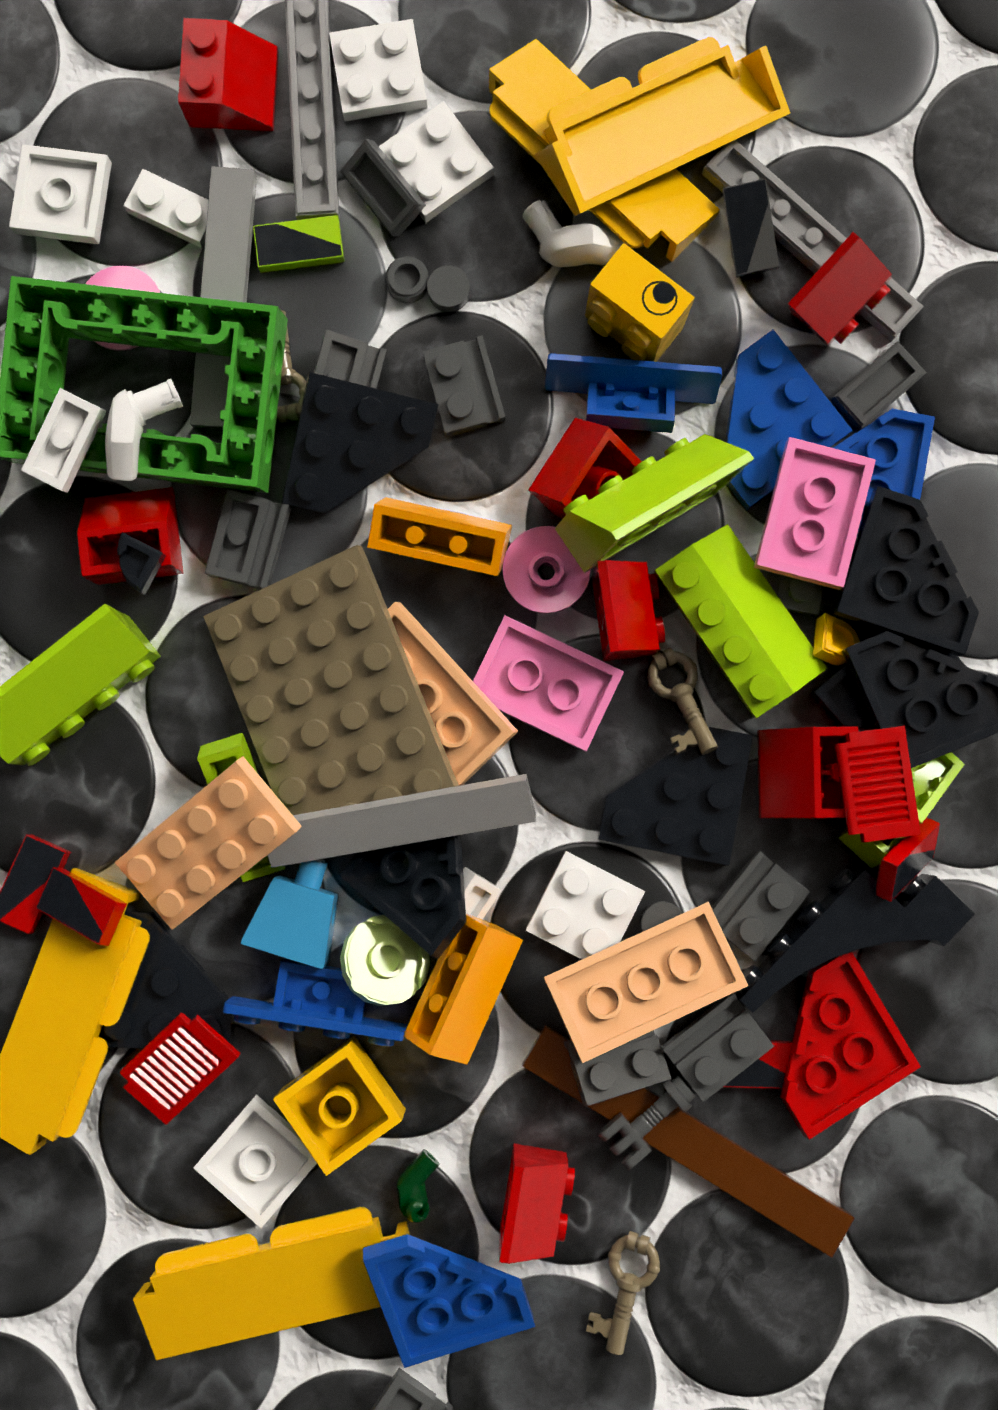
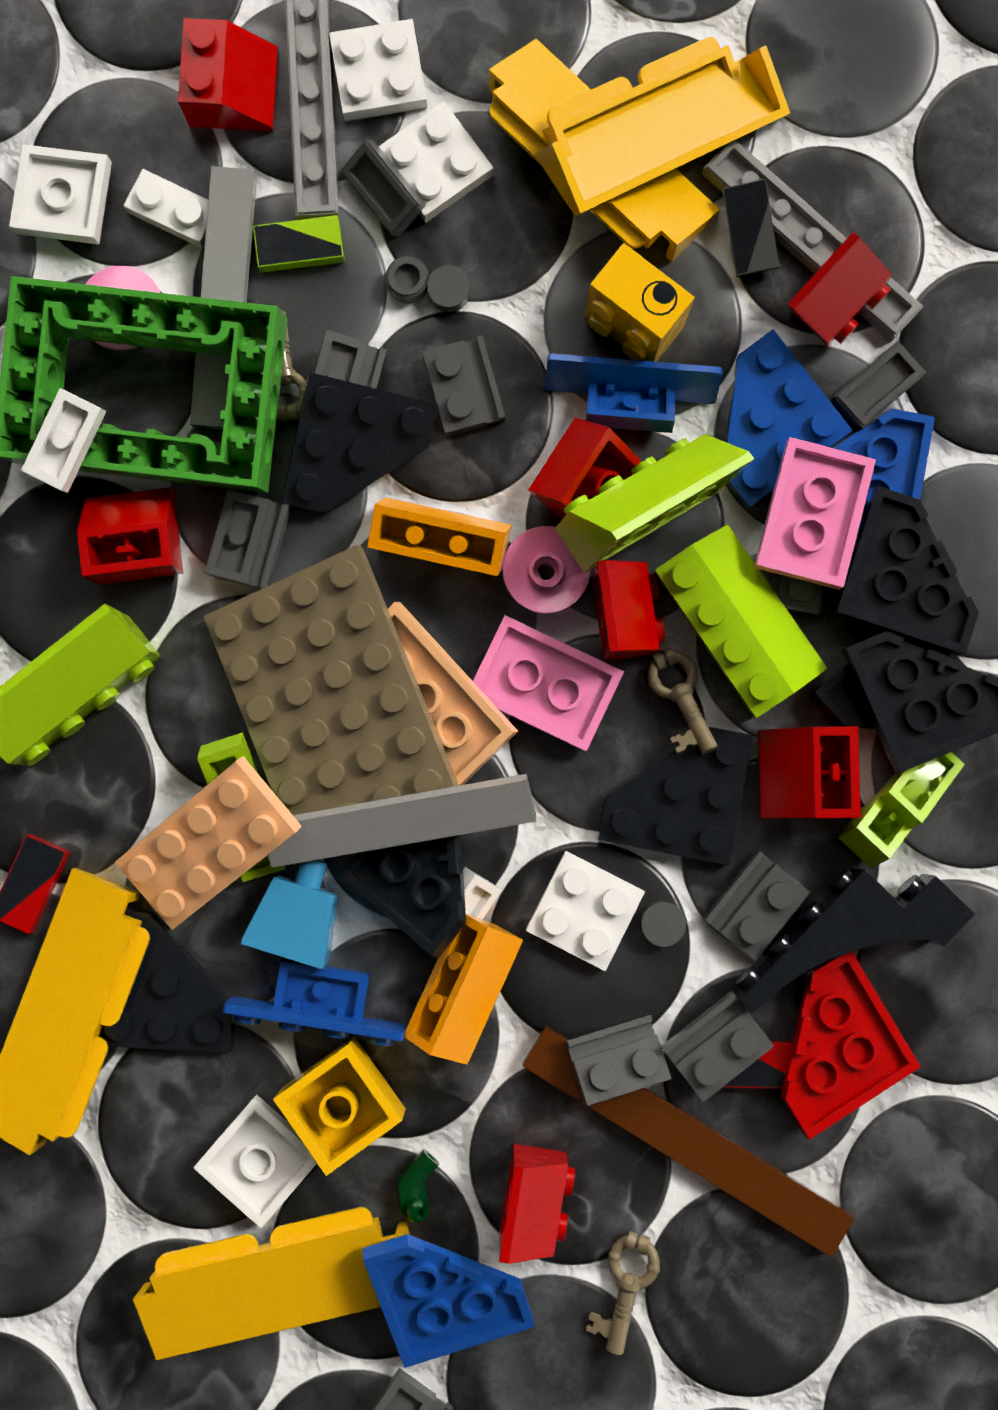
tile [35,867,127,946] -> none
white arm [105,379,183,481] -> none
black tile [117,532,166,595] -> none
red window [120,1013,240,1125] -> none
yellowish green tile [340,915,430,1006] -> none
white arm [523,200,624,267] -> none
light nougat plate [543,902,748,1063] -> none
dark grey hinge [597,1076,696,1170] -> none
yellow tile [813,613,859,666] -> none
red window [835,726,921,842] -> none
red tile [876,817,940,902] -> none

